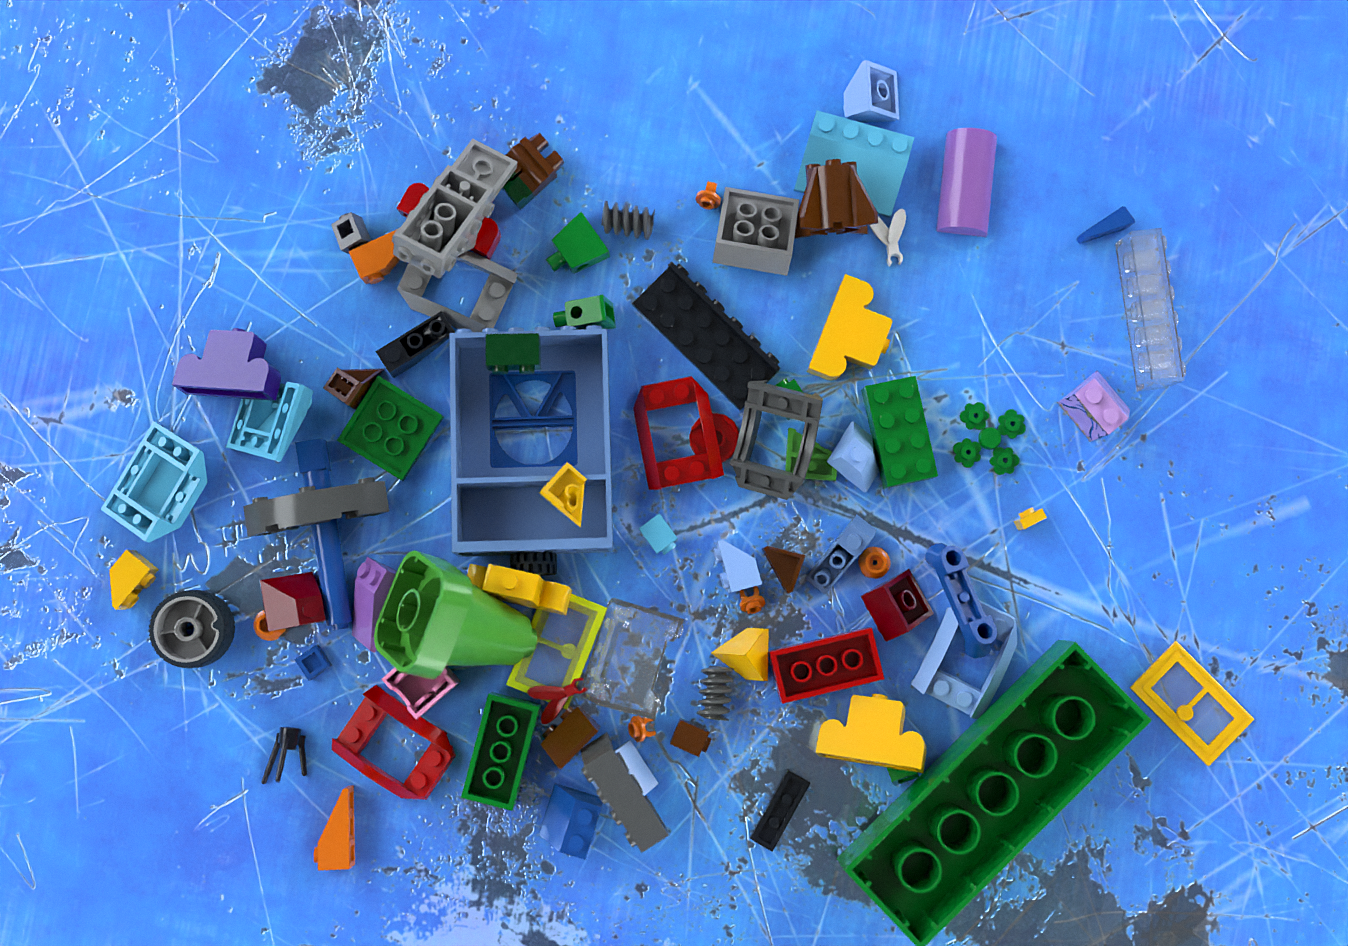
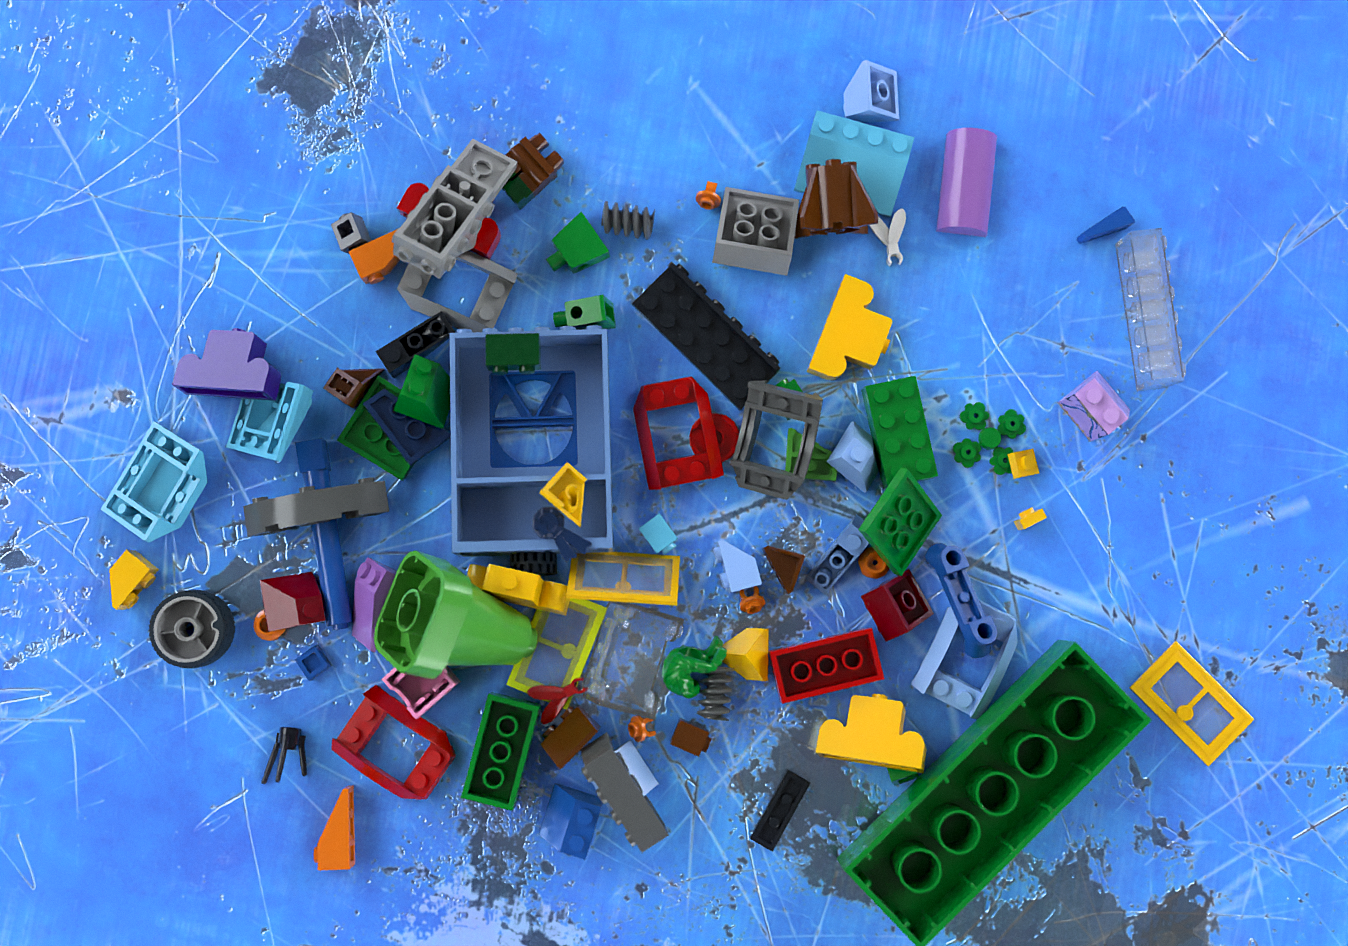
none -> dark blue wing [363,389,451,466]
none -> green slope [393,354,450,429]
none -> dark blue piece [532,507,592,563]
none -> clear door [566,552,680,606]
none -> green hair [662,635,727,699]
none -> green plate [858,468,942,576]
none -> yellow plate [1007,449,1039,479]

